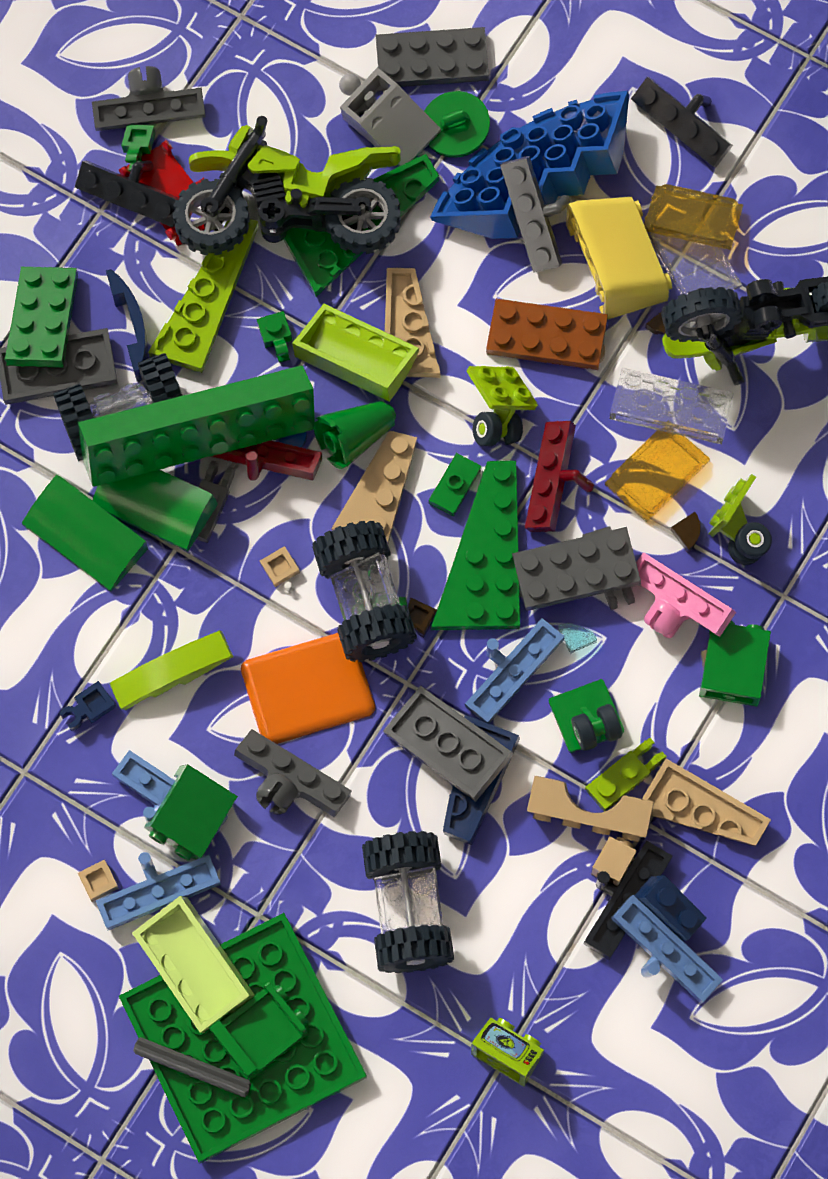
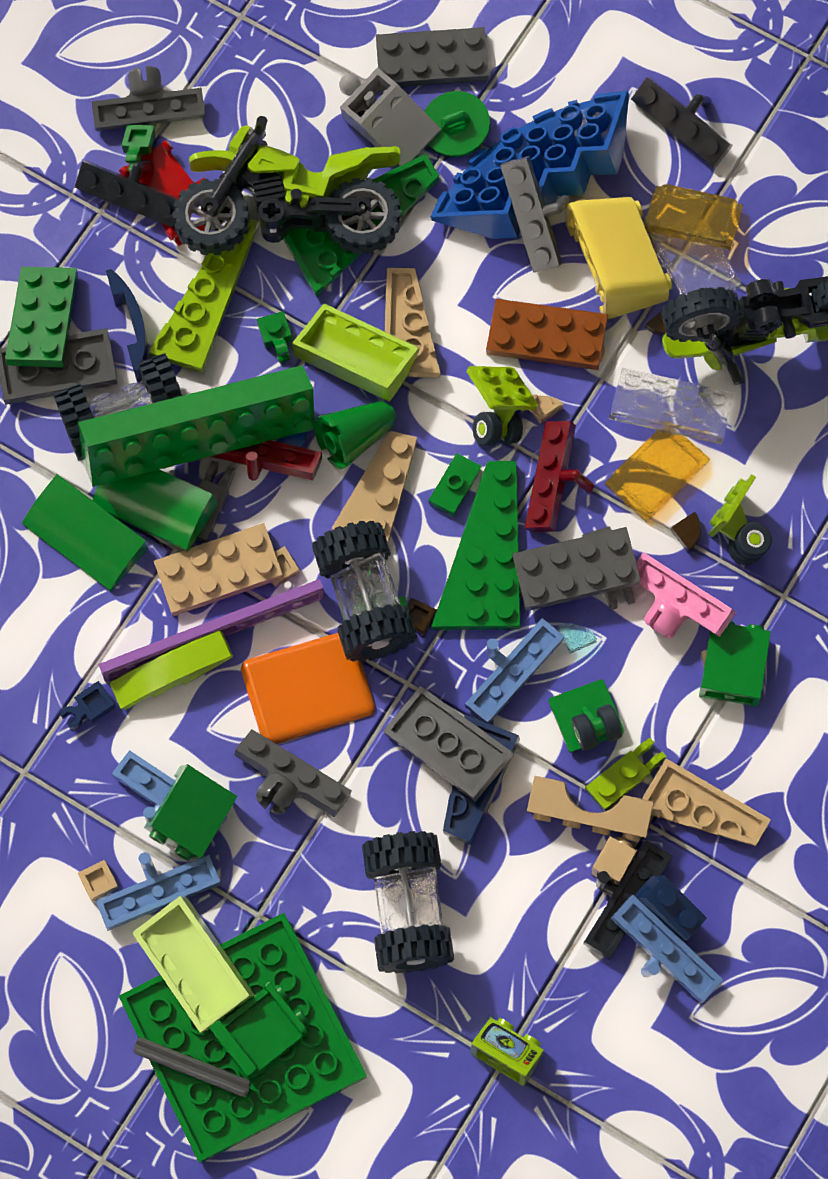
none -> medium lavender tile [98,579,325,682]
none -> tan plate [154,523,283,616]
none -> tan tile [529,394,564,424]

